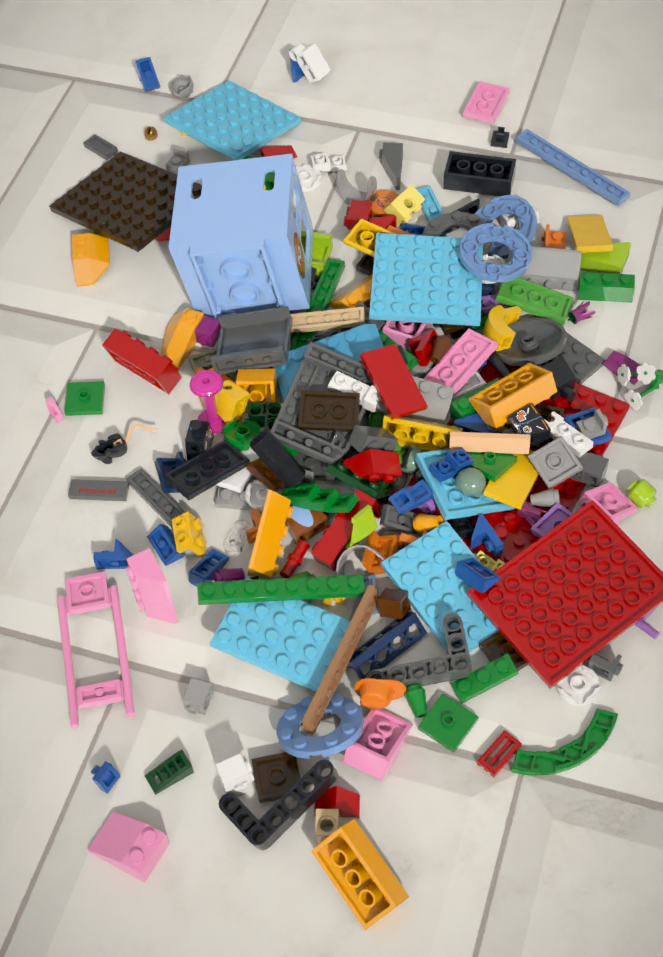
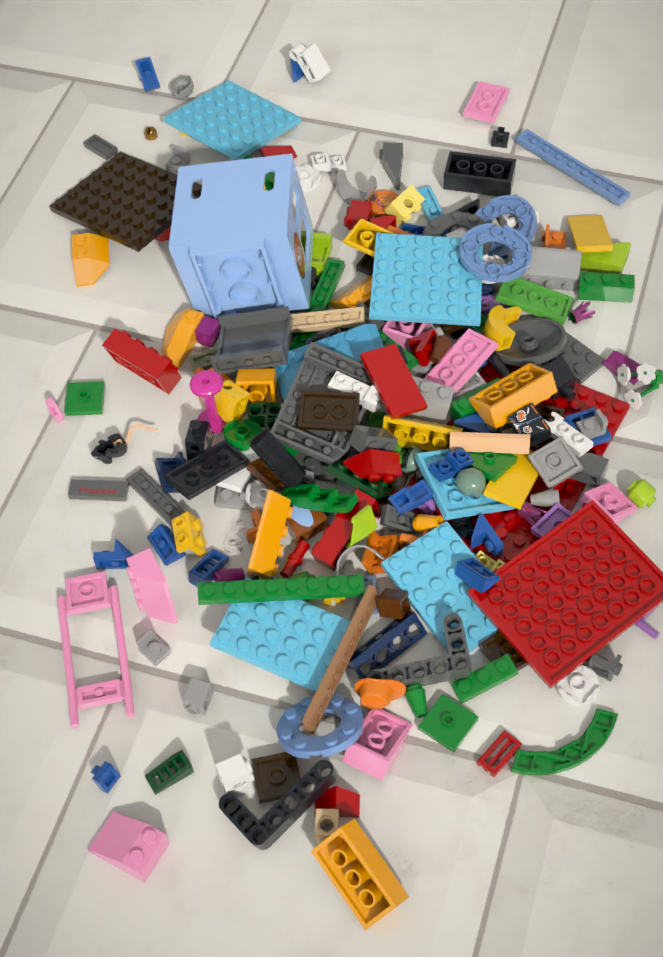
none -> light grey bracket [136,629,171,667]

